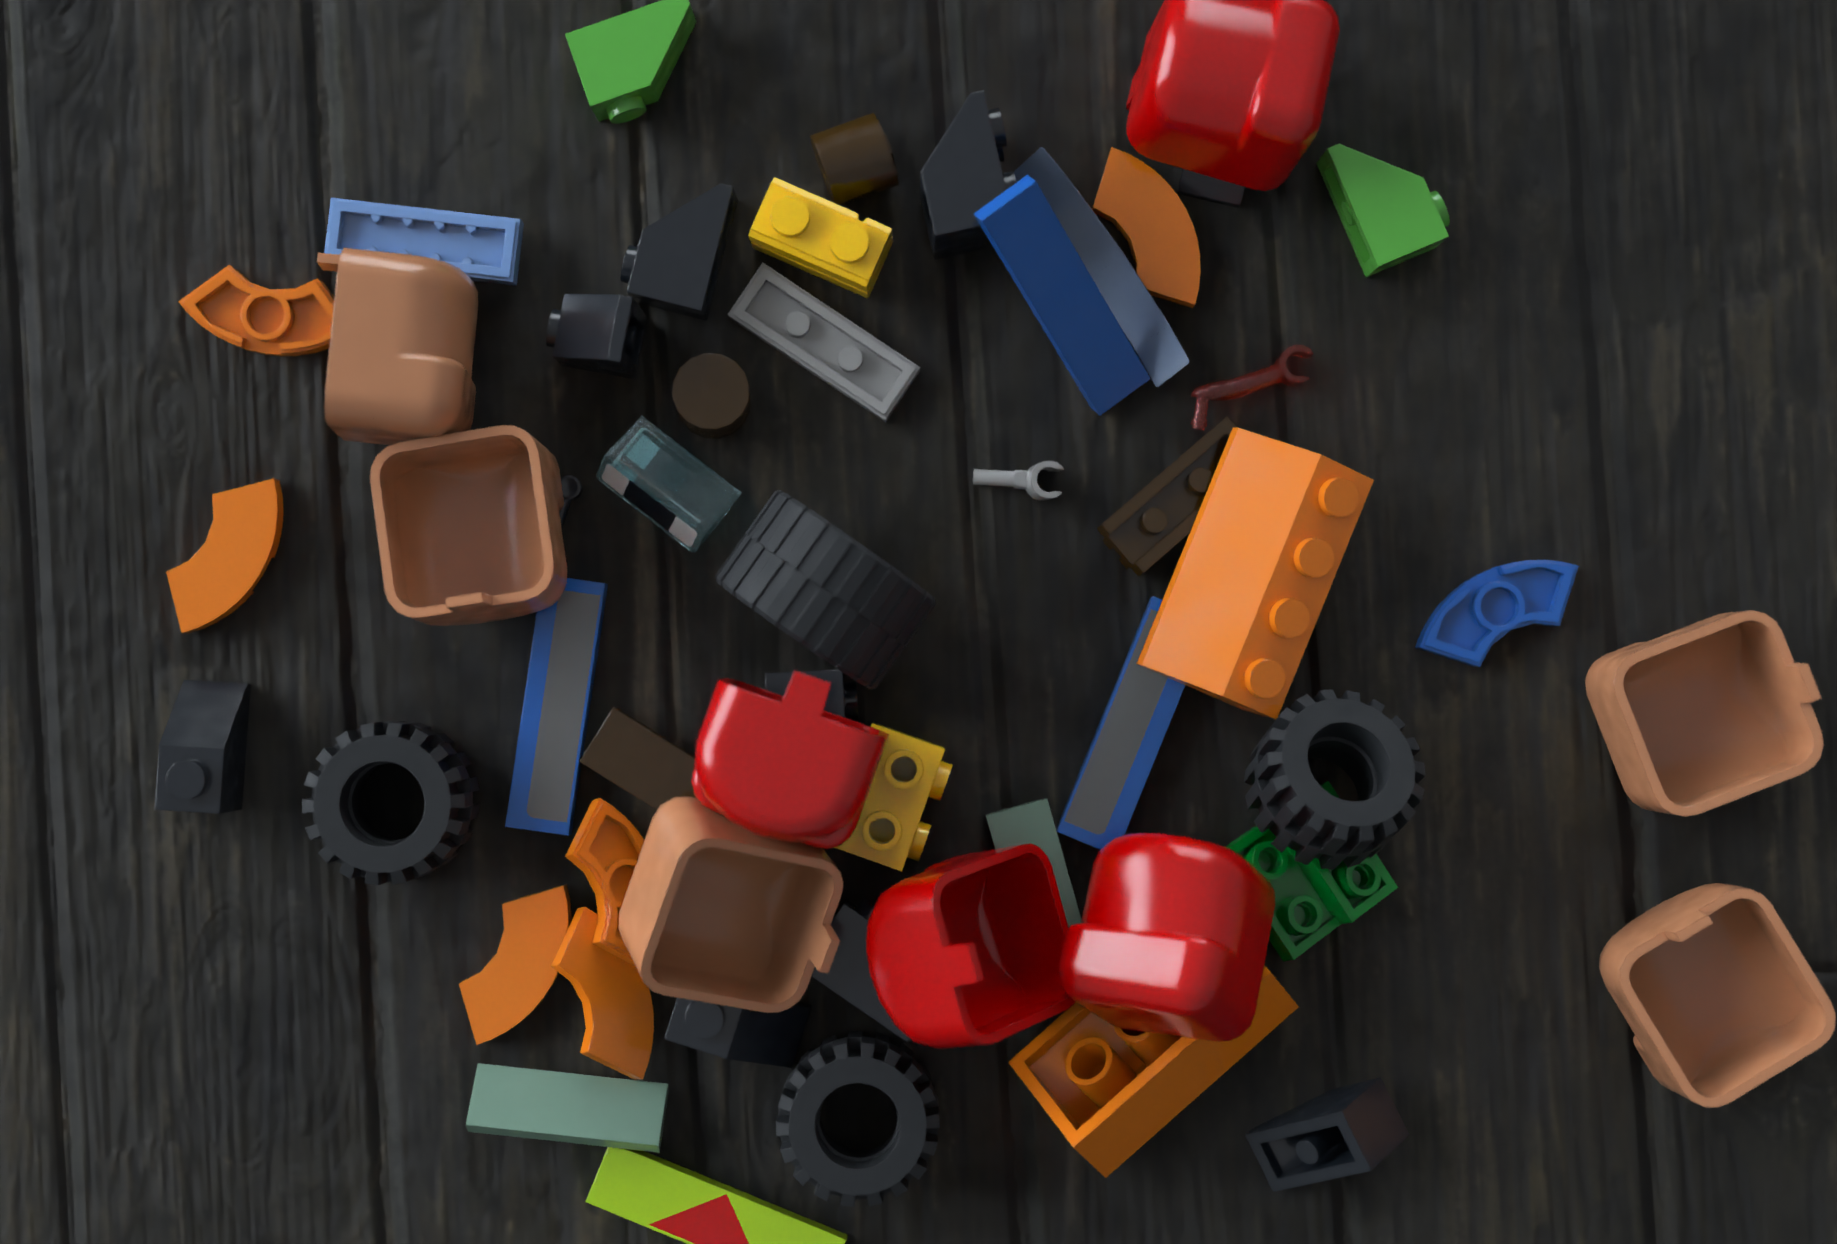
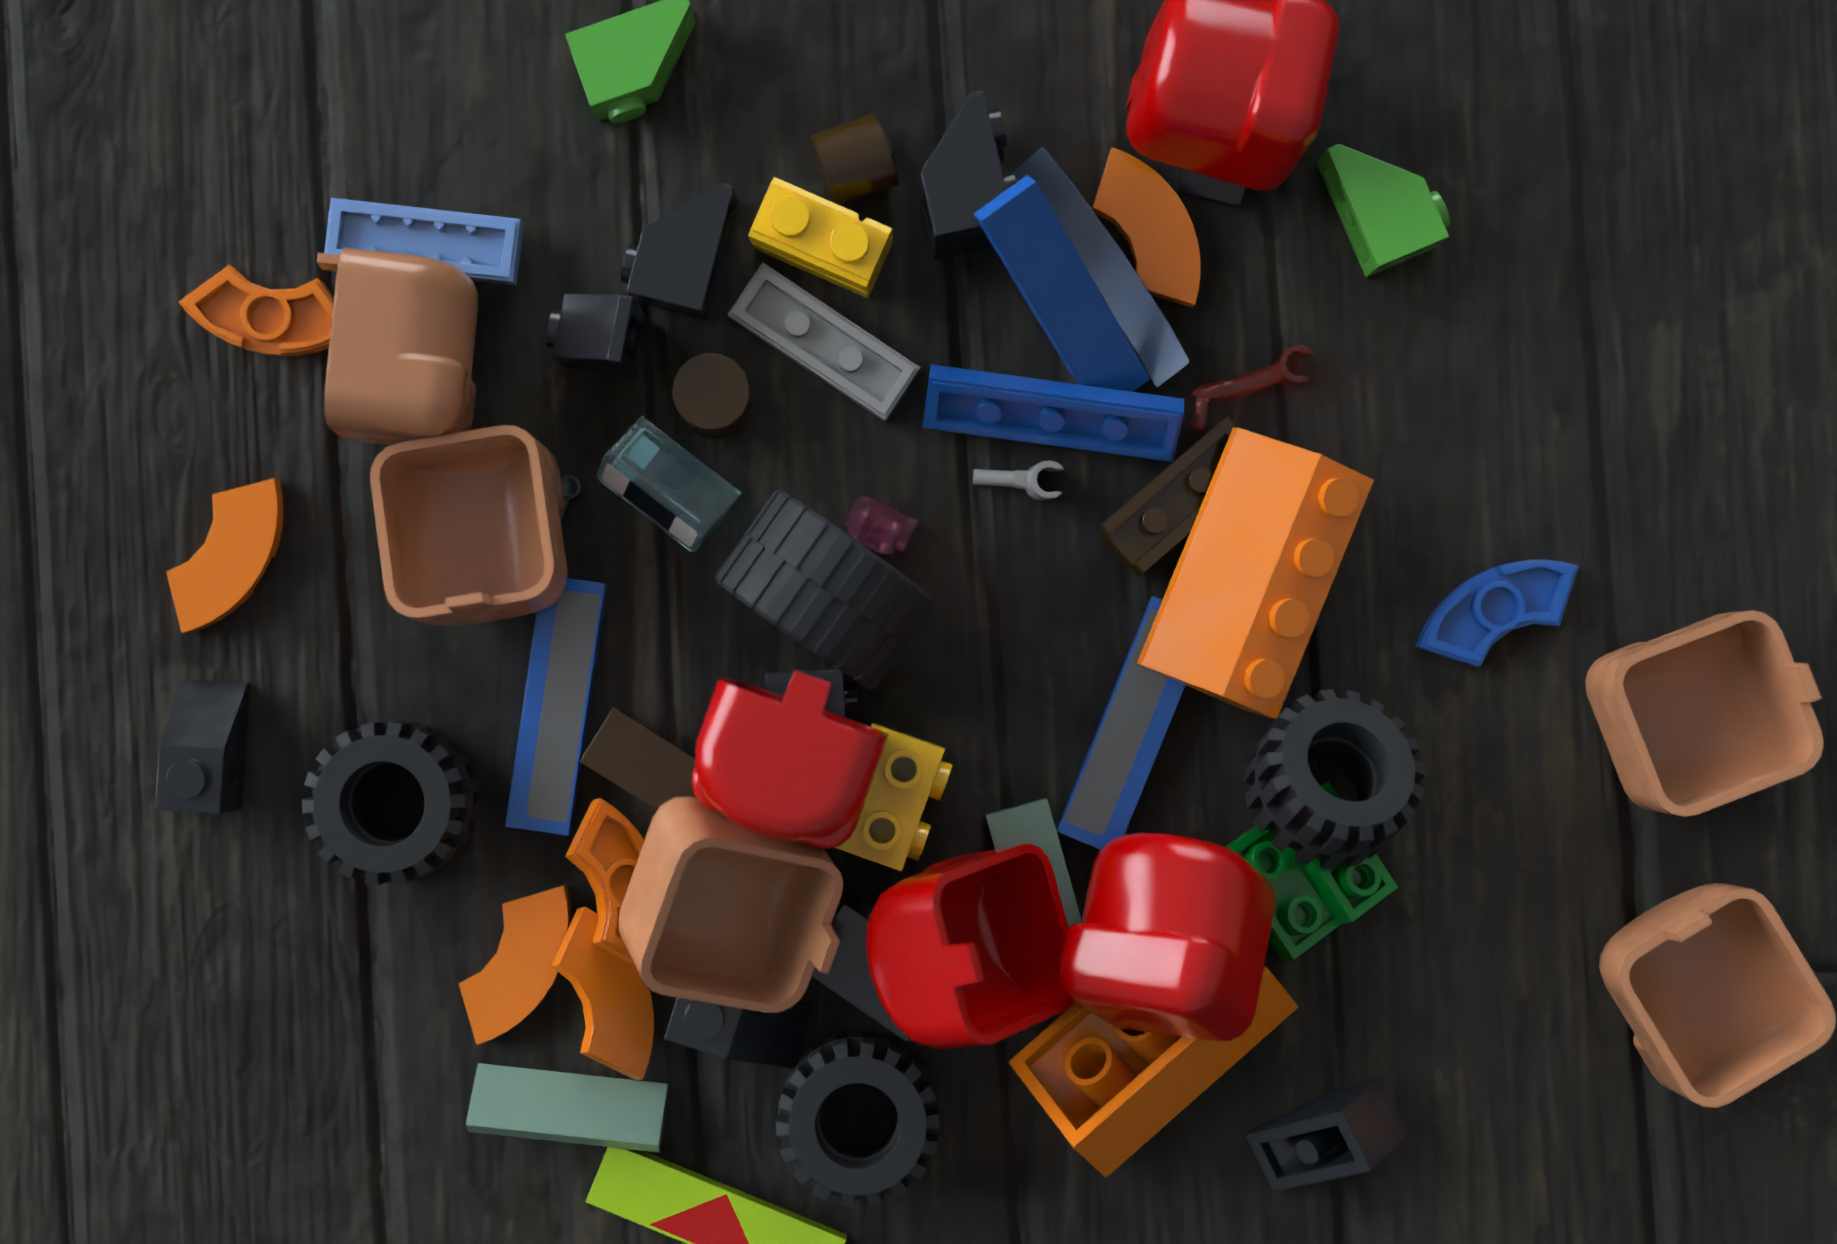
none -> clear pink plate [844,495,919,554]
none -> blue tile [923,364,1184,462]

